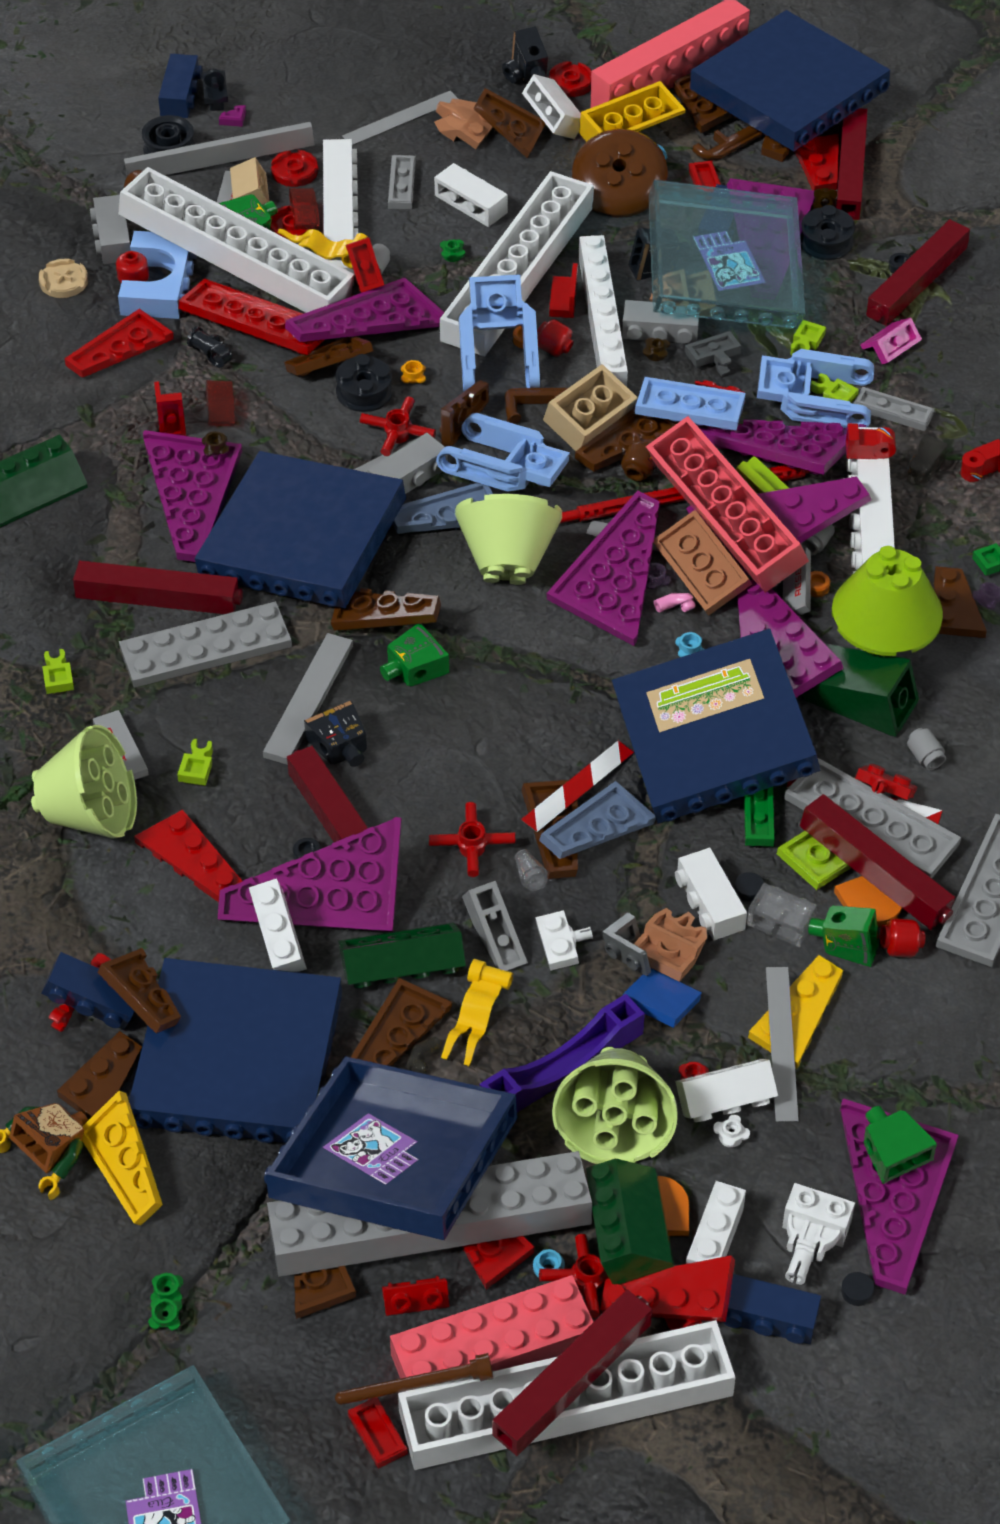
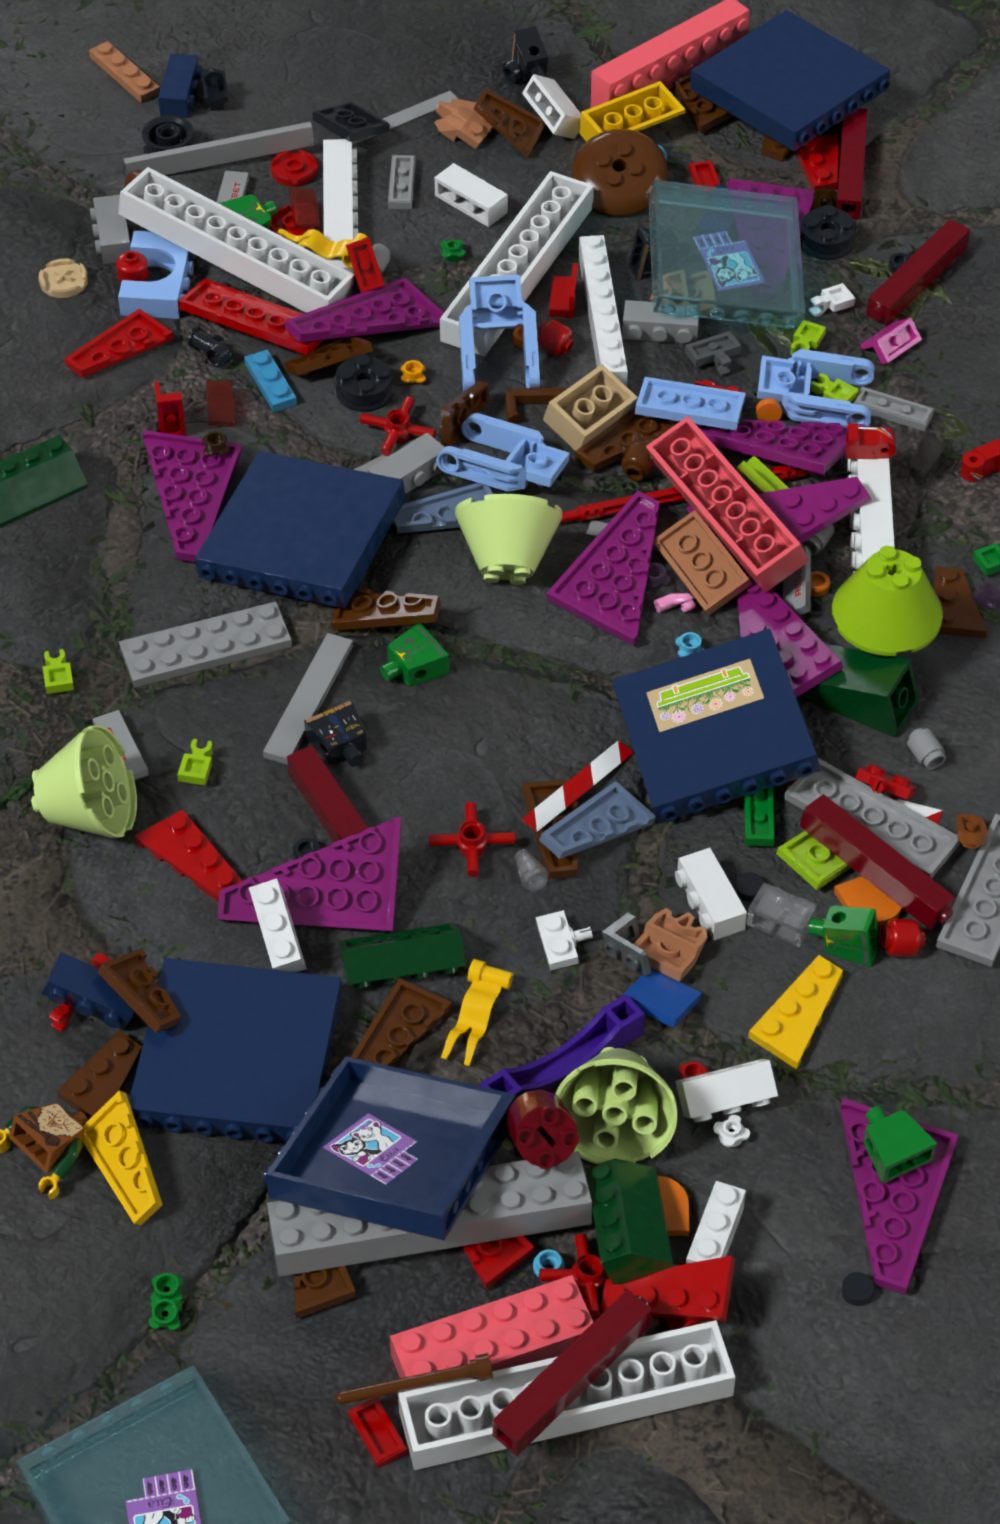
dark red brick [73,560,243,614] -> none
magenta tile [219,105,246,127] -> none
tan panel [230,157,269,204] -> none
red hinge [382,1276,449,1316] -> none
light grey slope [462,881,528,971] -> none
red tile [548,61,592,97] -> none
dark brown plate [643,338,670,361] -> none
reddish brown piece [692,116,764,160] -> none
dark blue brick [718,1274,821,1345] -> none
light grey sticker [766,967,799,1122] -> none
white brick [782,1183,855,1285] -> none
none -> nougat plate [89,41,160,103]
none -> dark azure plate [244,349,297,412]
none -> black tile [312,102,390,142]
none -> dark red cylinder [506,1090,579,1169]
none -> orange tile [756,398,782,421]
none -> white plate [809,283,856,317]
none -> dark orange plate [954,814,988,849]

